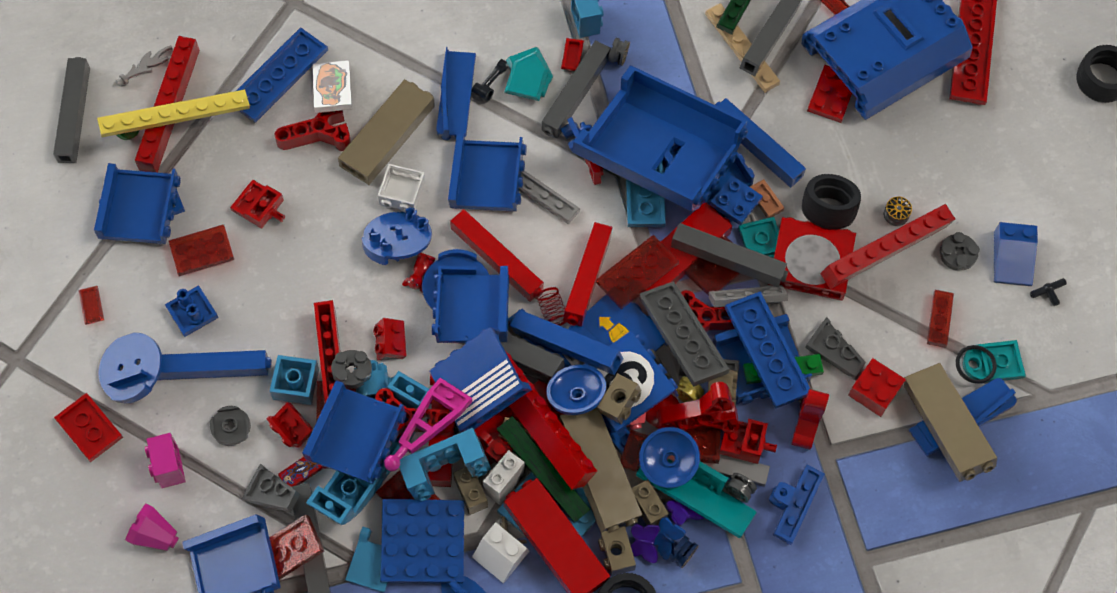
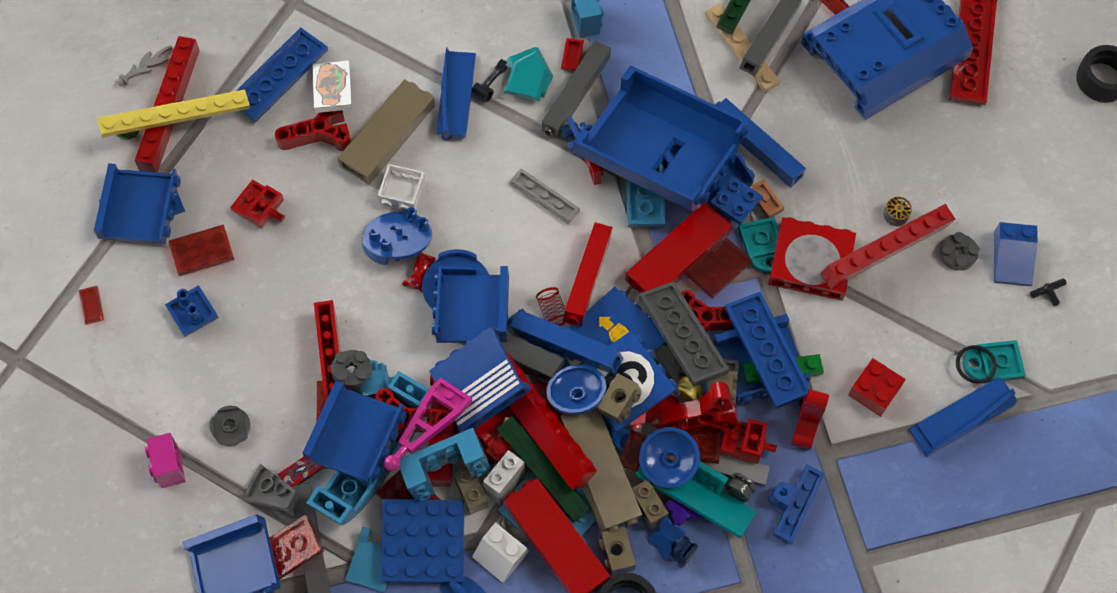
dark grey brick [53,57,90,163] -> none
red plate [54,393,123,462] -> none
piece [99,333,162,404] -> none
dark pink cone [125,503,179,551] -> none
blue brick [158,350,272,380] -> none
red bracket [266,402,313,448] -> none
dark azure brick [269,355,319,405] -> none
red bracket [373,318,407,361] -> none
blue panel [448,134,527,212] -> none
red brick [450,209,544,302] -> none
clear red plate [596,235,679,310] -> none
dark grey wheel [608,37,630,66] -> none
dark purple animal [631,524,660,564] -> none
dark grey brick [671,223,789,287] -> none
light grey plate [709,285,788,307] -> none
black tyre [802,174,861,230] -> none
dark grey wing [805,317,866,379] -> none
red plate [807,64,852,123] -> none
dark tan brick [904,363,997,482] -> none
clear red plate [927,290,954,348] -> none

